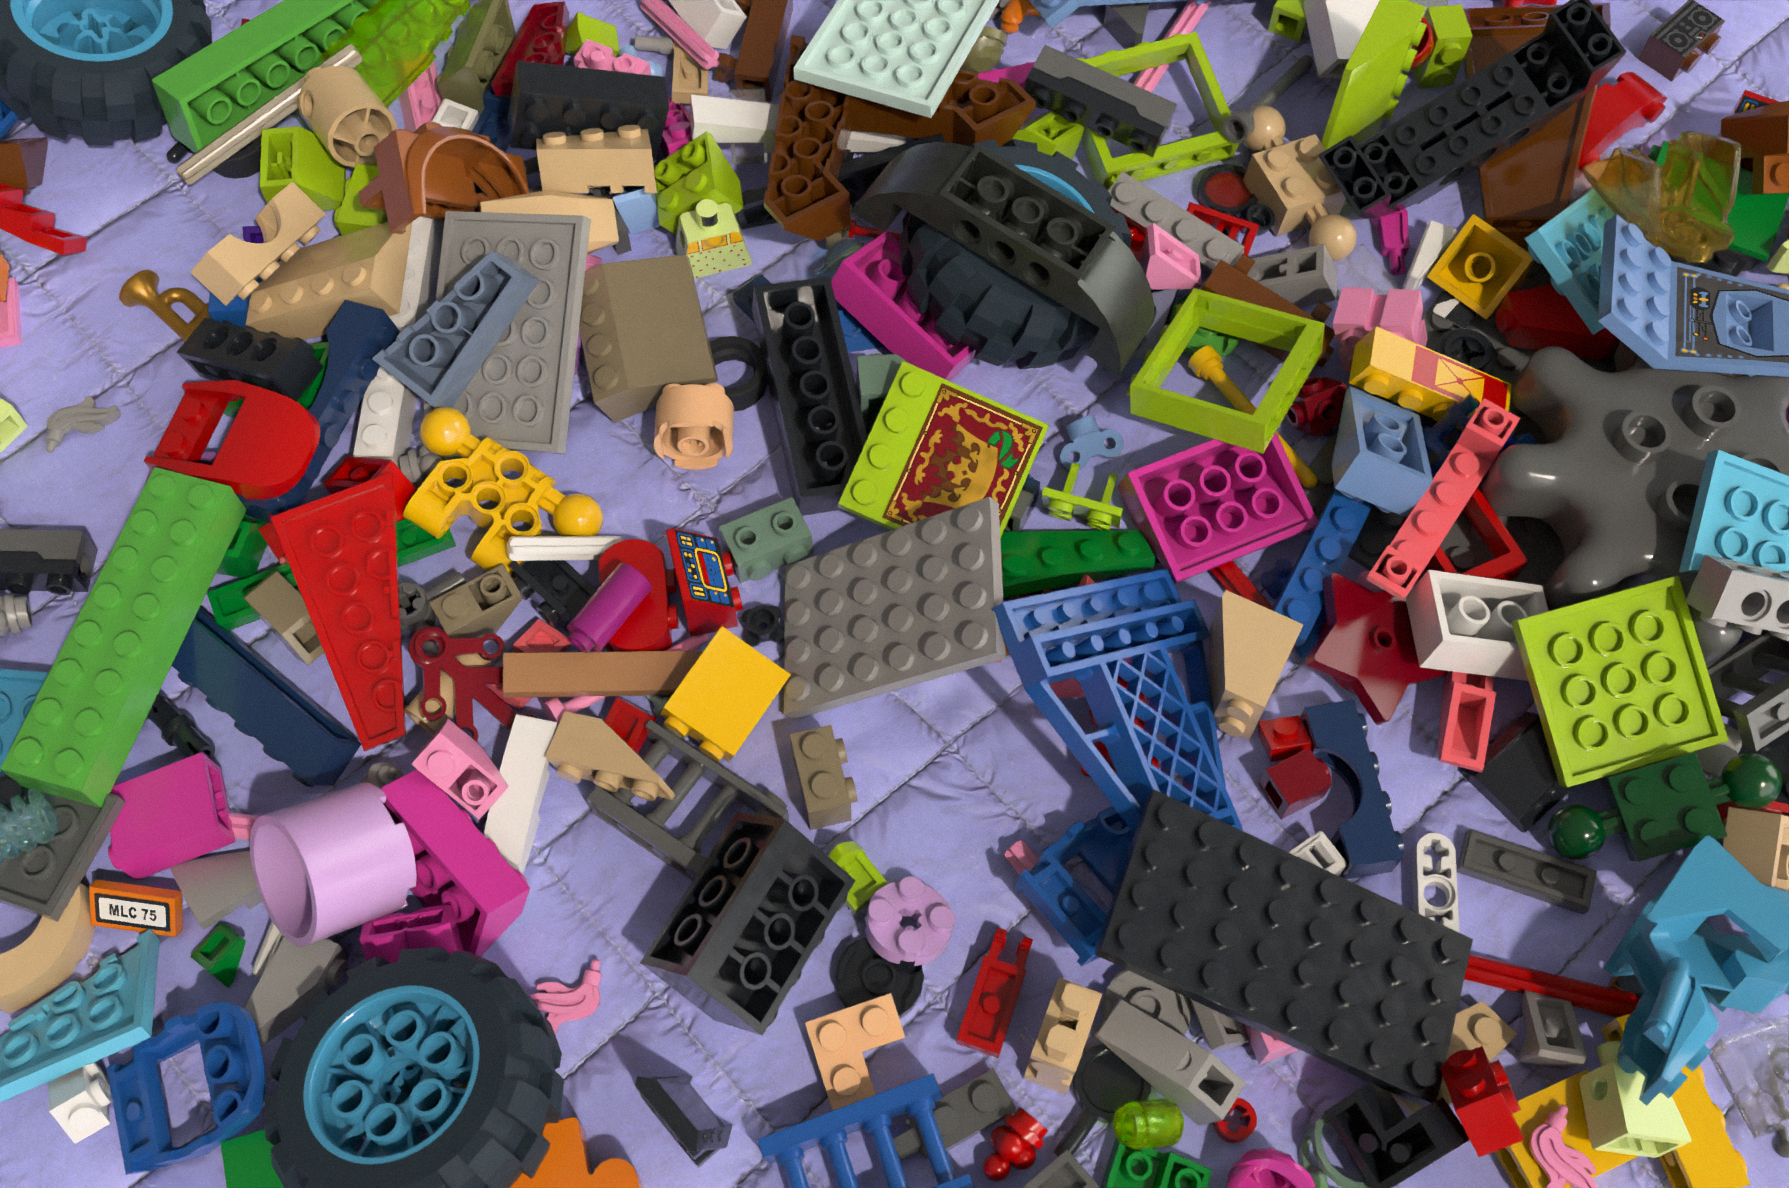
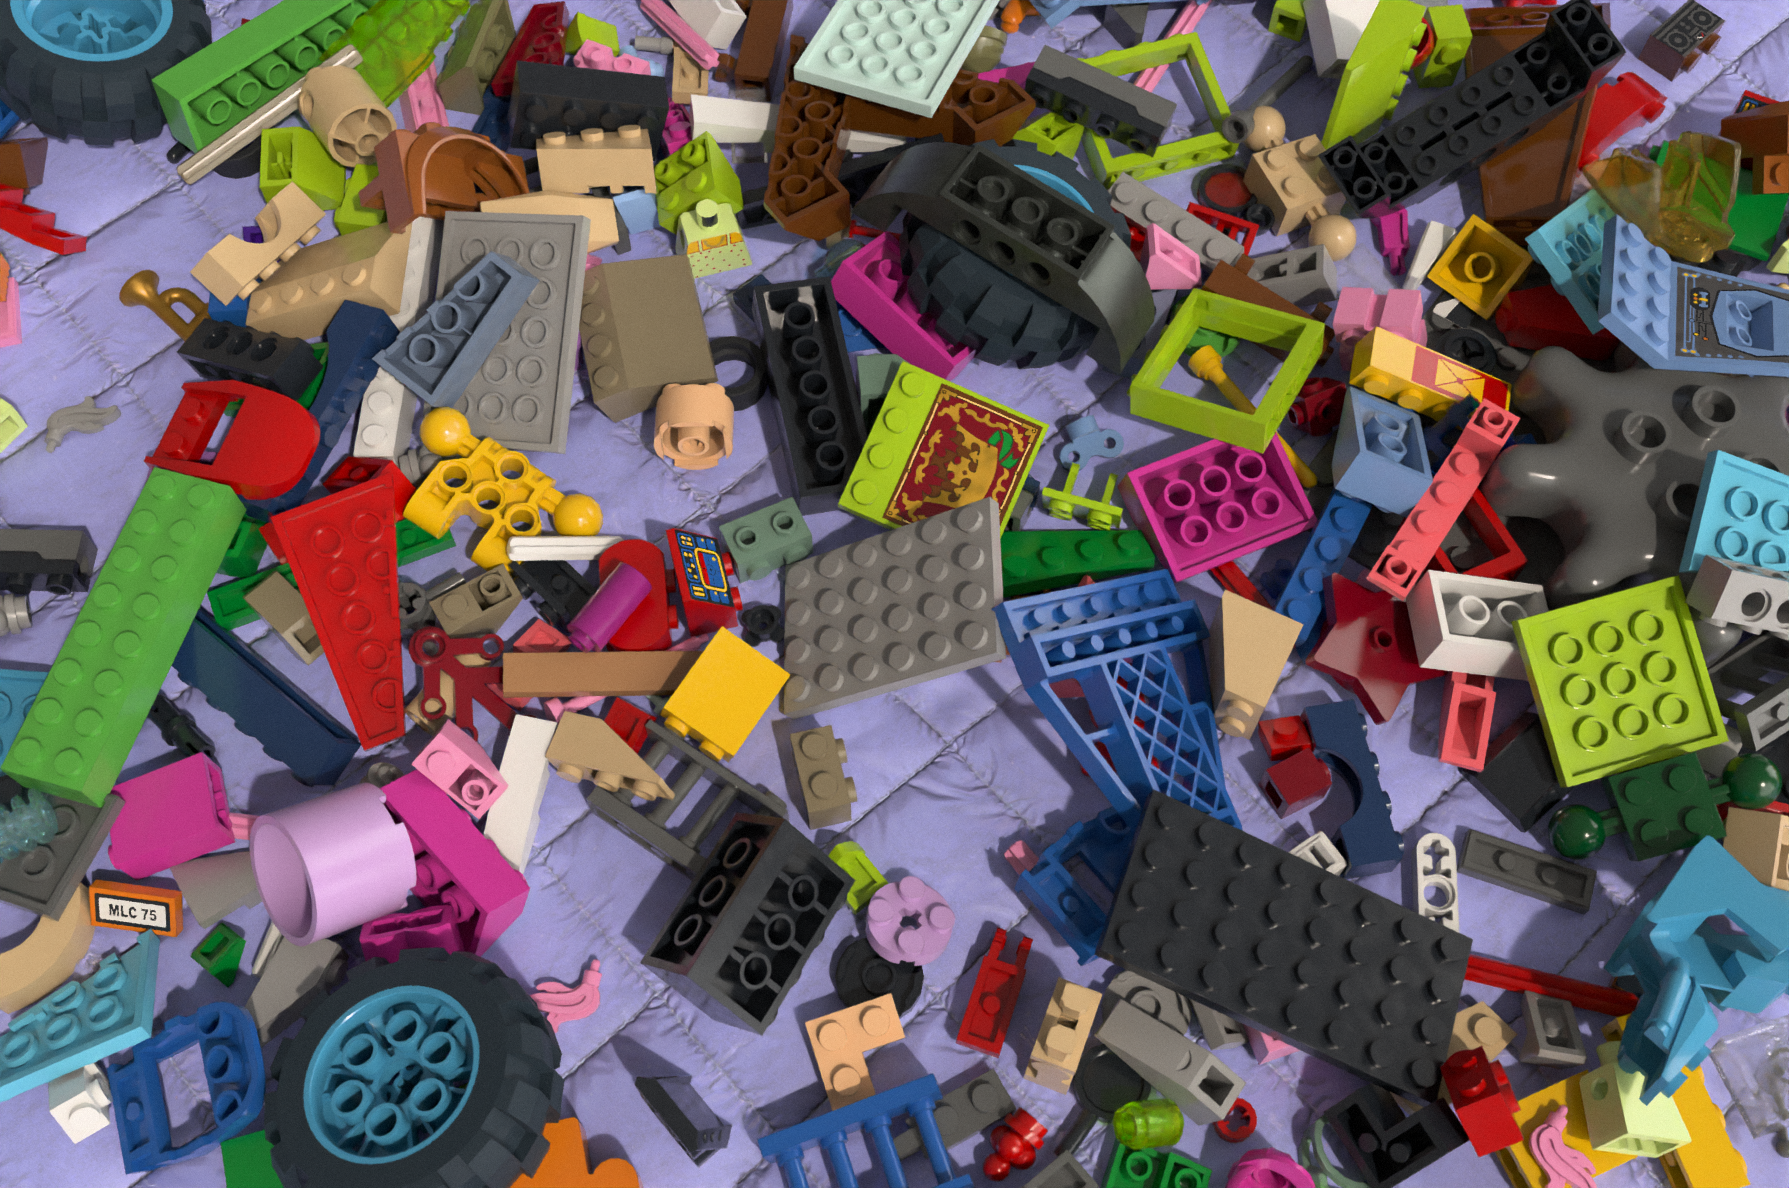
white slope [432,98,478,131] -> none

